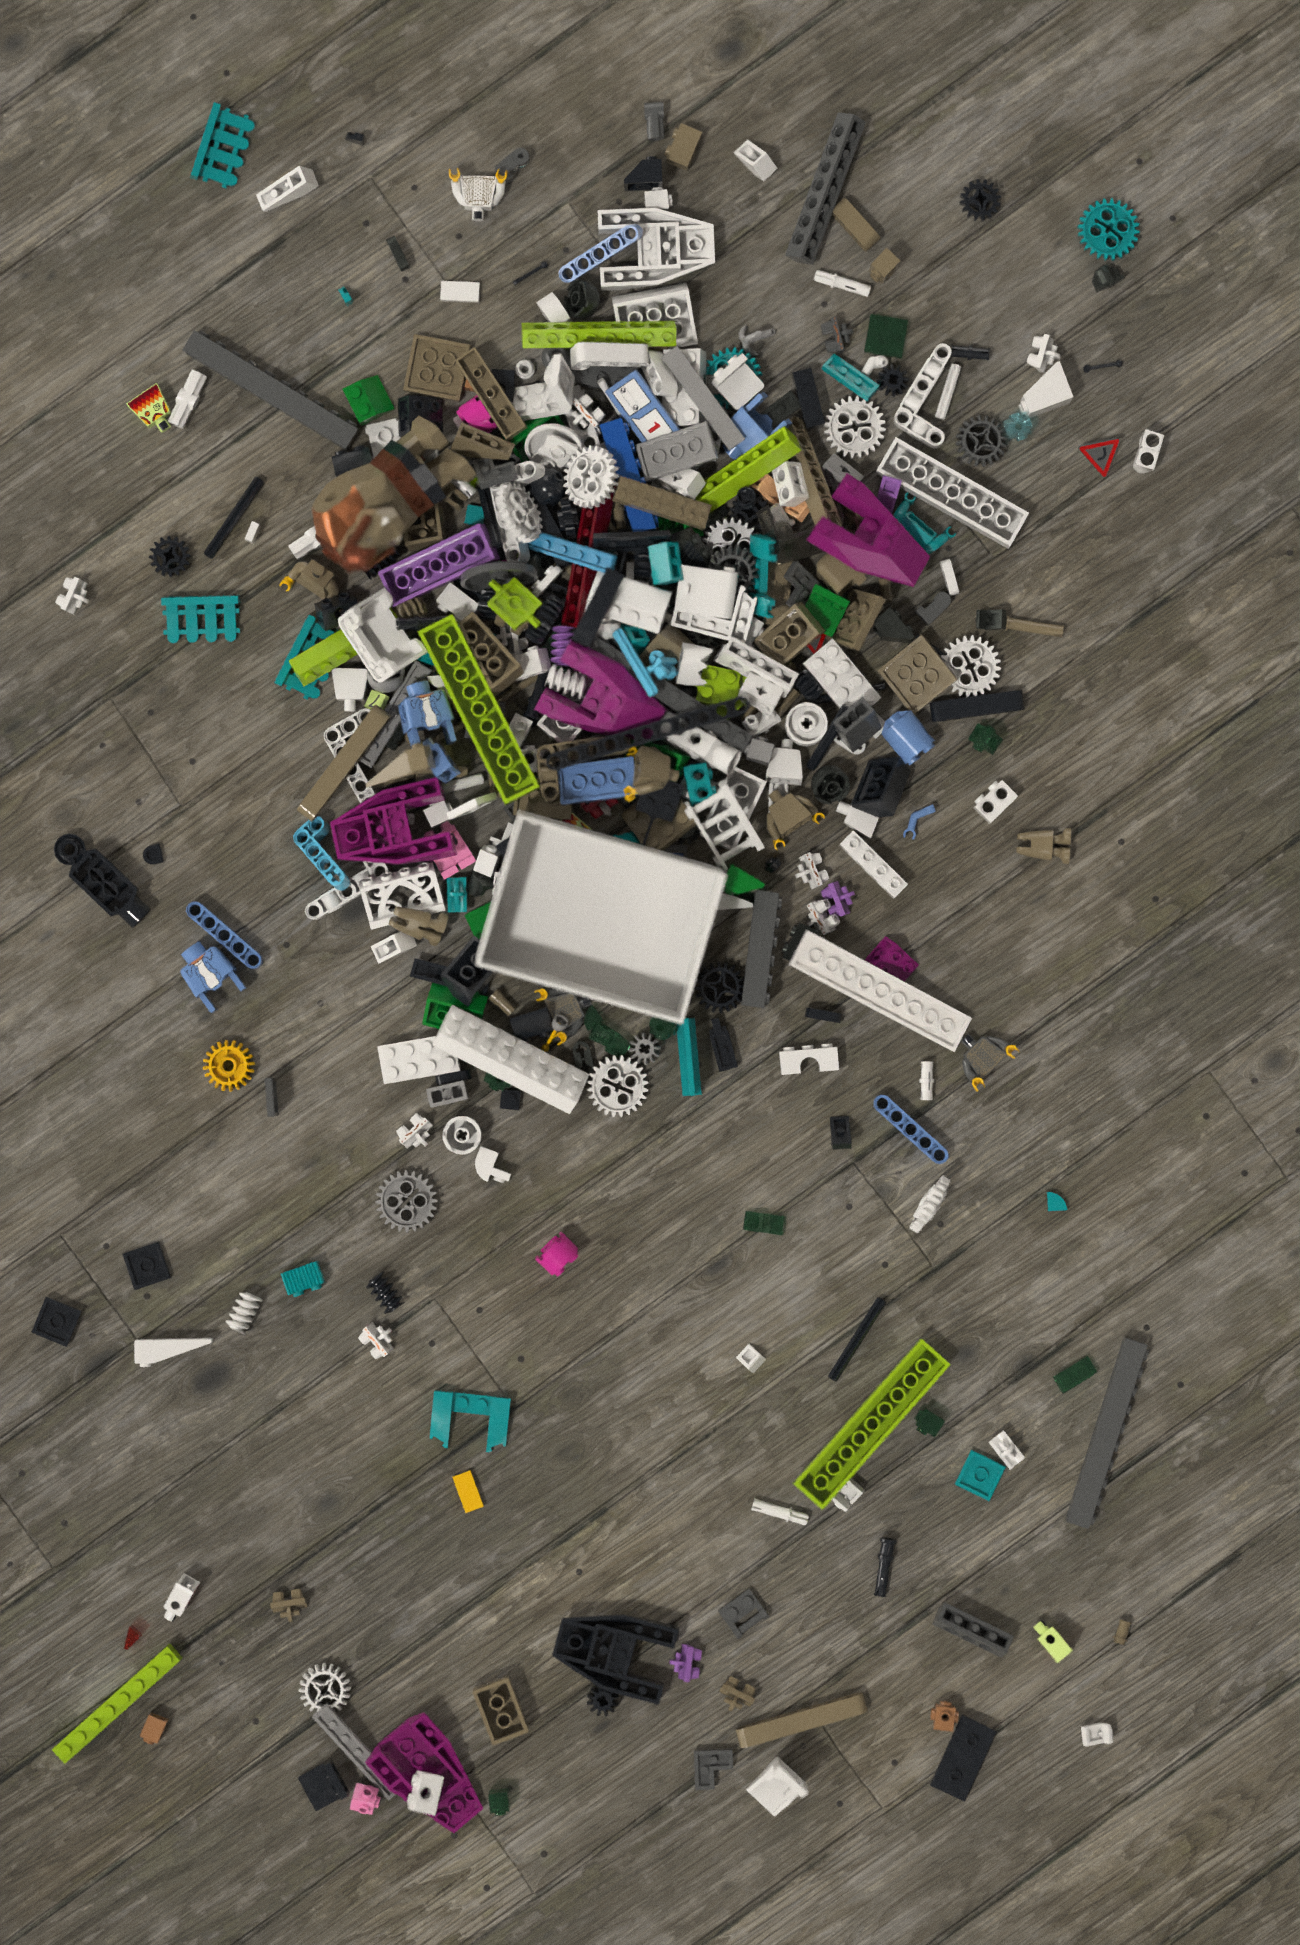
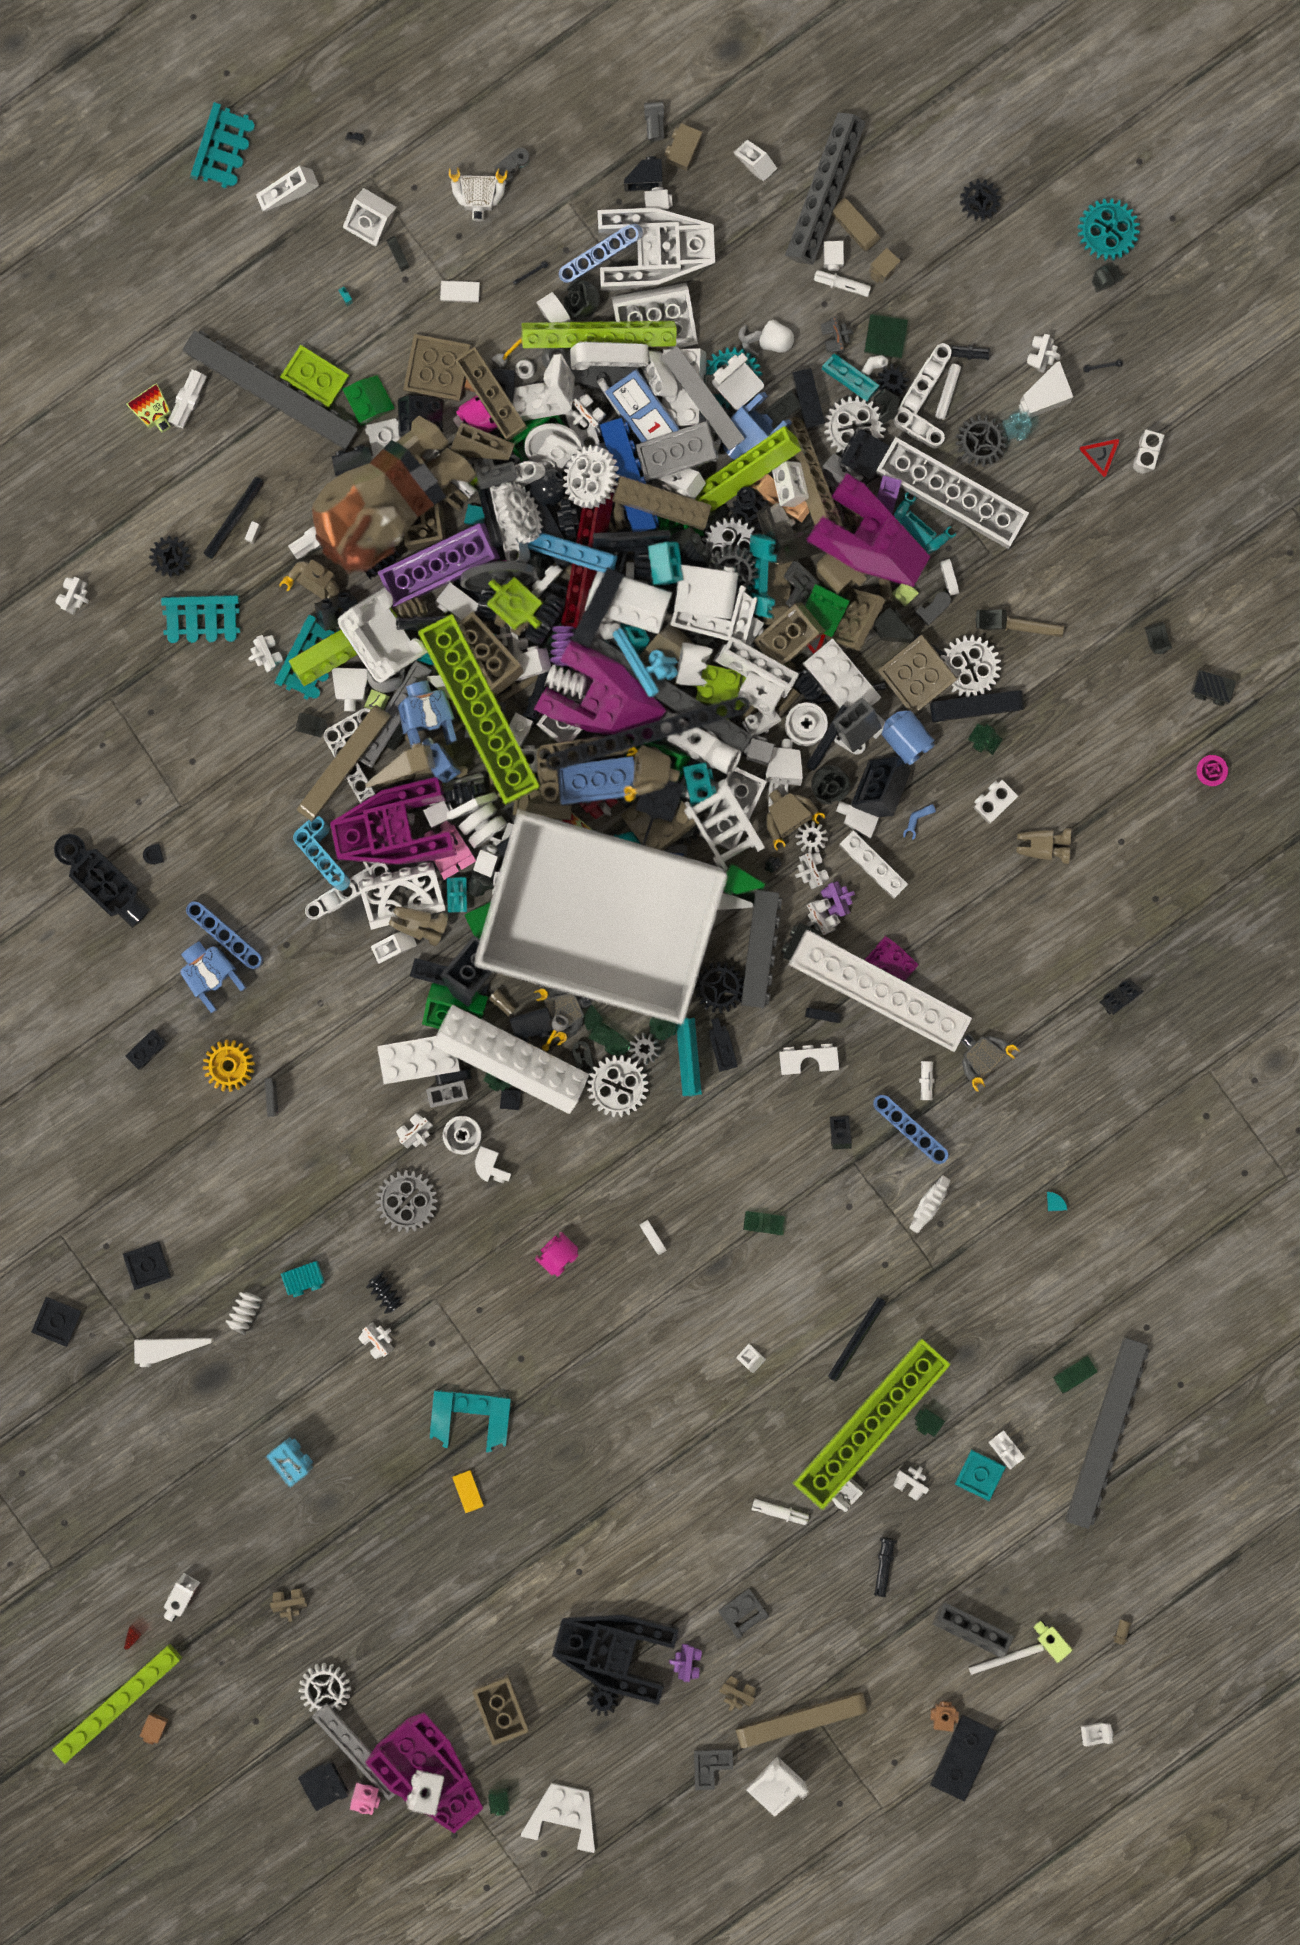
none -> black brick [125,1029,168,1070]
none -> white hips [249,635,283,672]
none -> medium azure brick [266,1437,313,1487]
none -> lime plate [280,345,349,408]
none -> pearl dark grey bracket [295,712,327,738]
none -> white slope [343,188,397,247]
none -> black gear [444,781,487,805]
none -> white wheel [458,802,507,849]
none -> light grey hinge [491,338,522,369]
none -> white wing [521,1783,595,1853]
none -> white beam [640,1220,667,1256]
none -> white hair [759,320,794,353]
none -> white gear [795,821,828,853]
none -> white brick [823,241,844,271]
none -> black bracket [838,427,890,479]
none -> pearl dark grey bracket [874,389,900,424]
none -> yellowish green tile [892,584,919,607]
none -> white hips [893,1466,929,1501]
none -> white bar [969,1644,1044,1675]
none -> black hinge [1099,979,1144,1015]
none -> pearl dark grey bracket [1144,621,1172,654]
none -> brick [1191,670,1236,706]
none -> dark pink piece [1196,755,1228,786]

